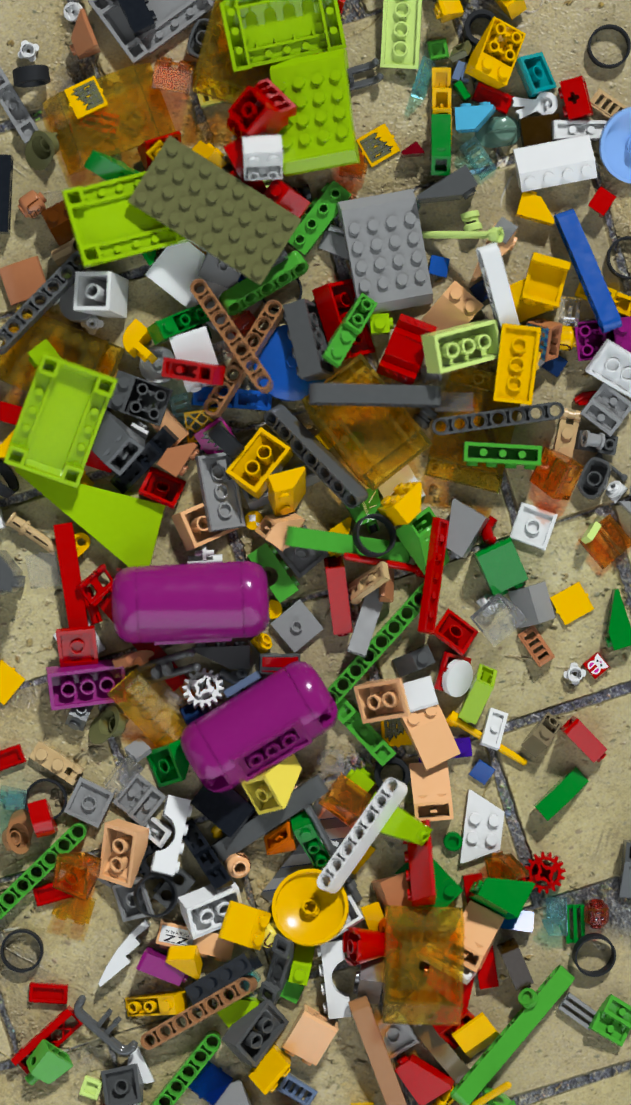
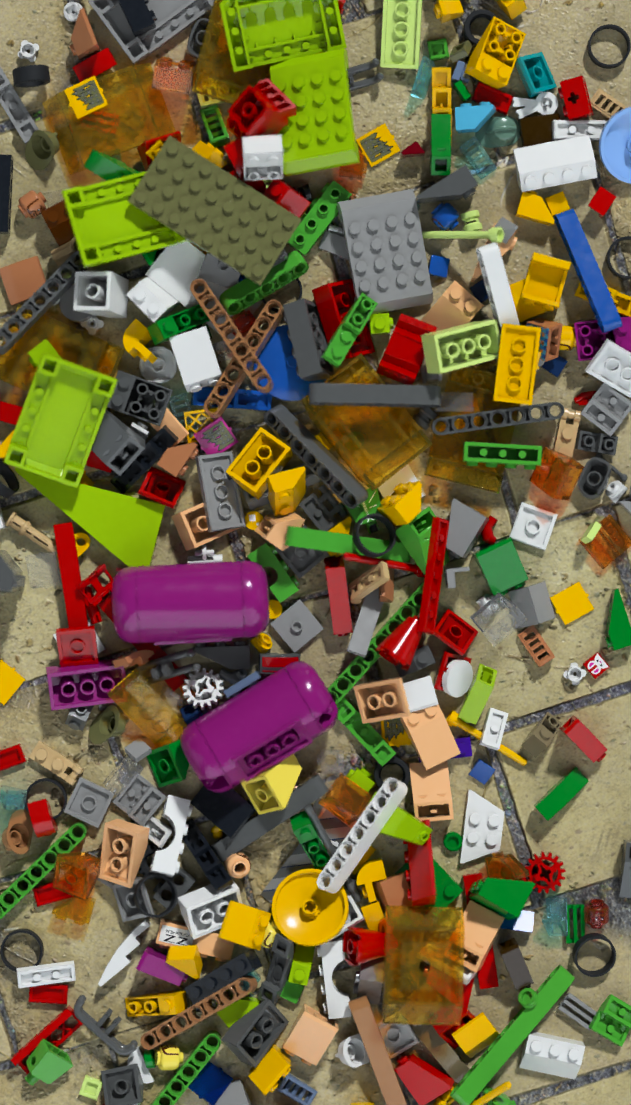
red slope [161,357,226,385] -> none
black tyre [208,424,245,459] -> none
orange slope [264,821,296,855] -> none
clear tile [559,296,582,327] -> none
light grey bush [581,430,605,450] -> none
none -> white tile [16,960,76,989]
none -> red slope [72,47,117,82]
none -> white slope [126,277,180,323]
none -> green tile [144,1049,156,1069]
none -> light yellow head [154,1045,184,1070]
none -> bright green slope [199,104,231,148]
none -> dark grey plate [299,484,348,531]
none -> white piece [335,1033,370,1068]
none -> yellow brick [356,857,387,903]
none -> red cone [375,615,422,671]
none -> blue head [431,203,460,231]
none -> light grey panel [444,567,470,589]
none -> white slope [519,1031,585,1080]
none -> yellow tile [545,191,570,217]

